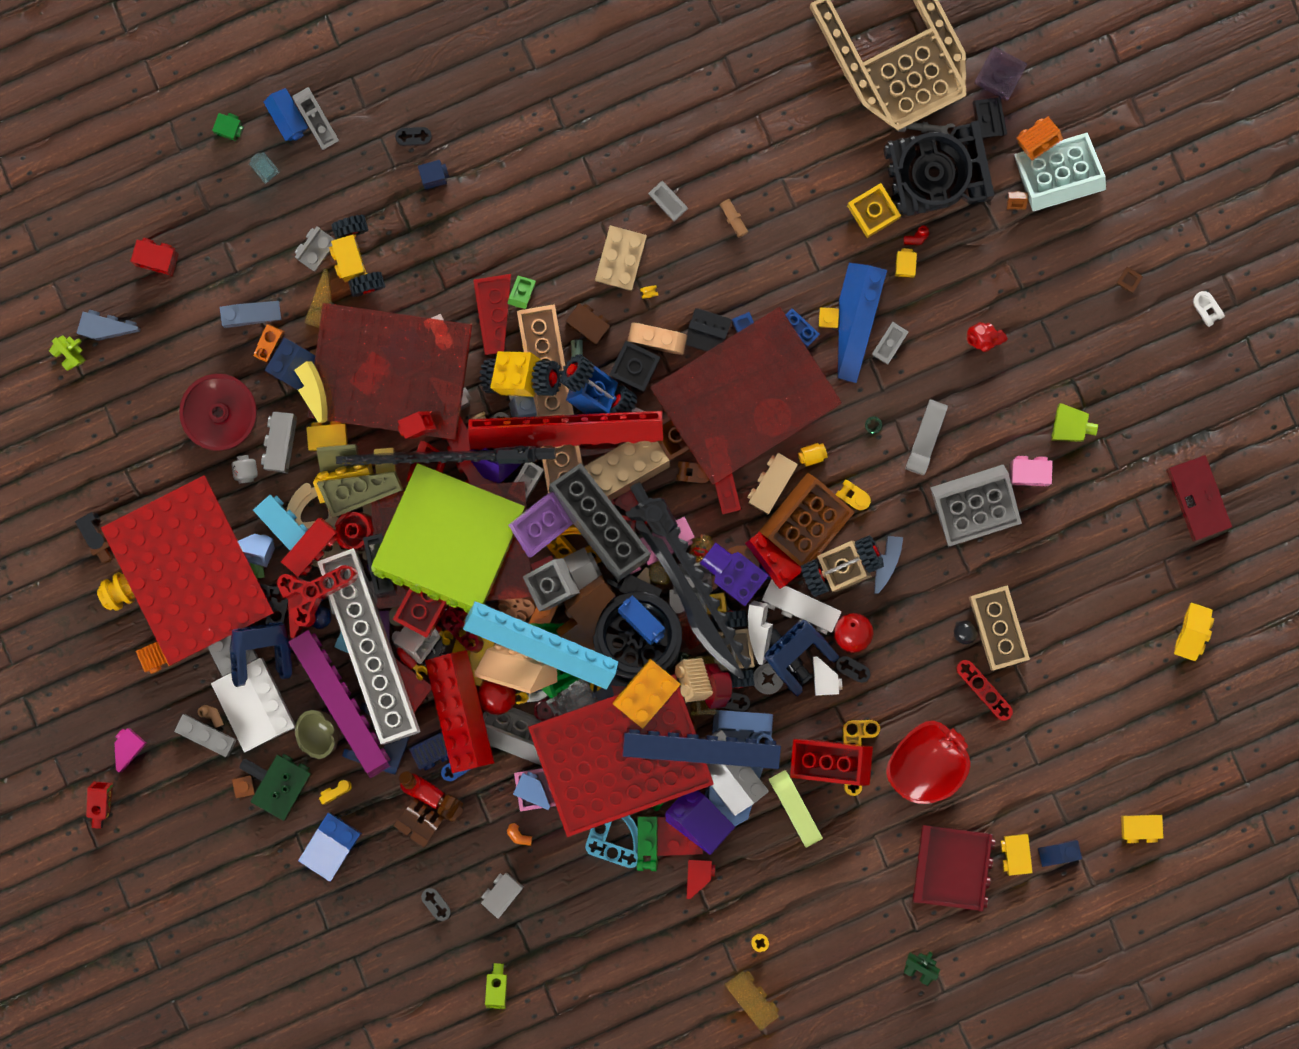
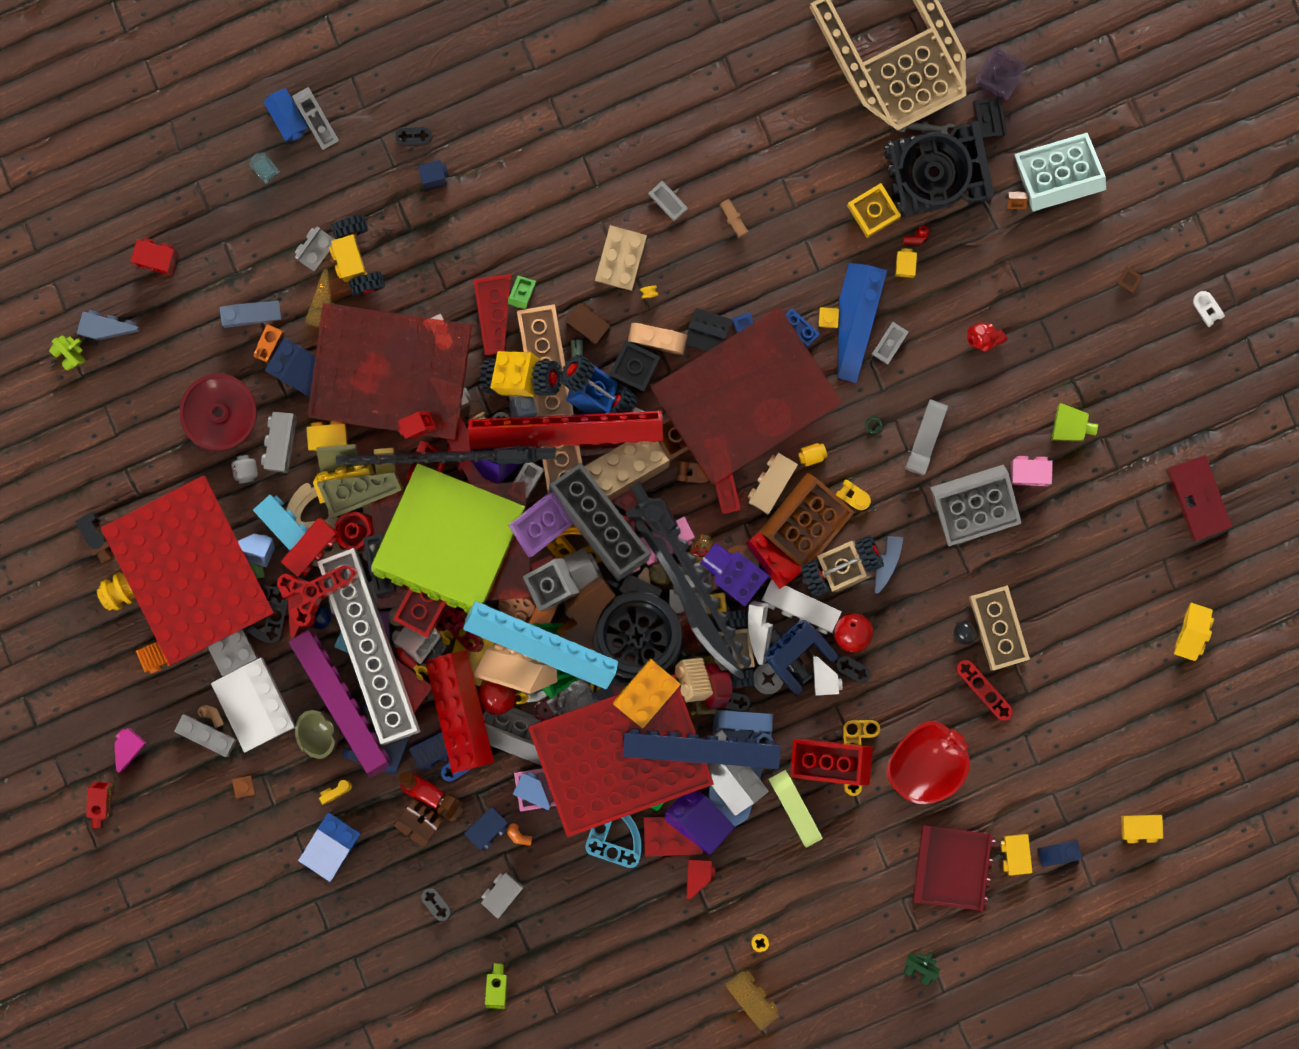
green brick [212,113,244,141] -> none
dark blue connector [230,622,292,687] -> none
dark green piece [239,753,312,821] -> none
light yellow slope [294,361,327,423] -> none
blue brick [618,595,665,645] -> none
green plate [637,817,658,871] -> none
orange brick [1016,116,1063,160] -> none
none -> dark blue brick [464,806,509,850]

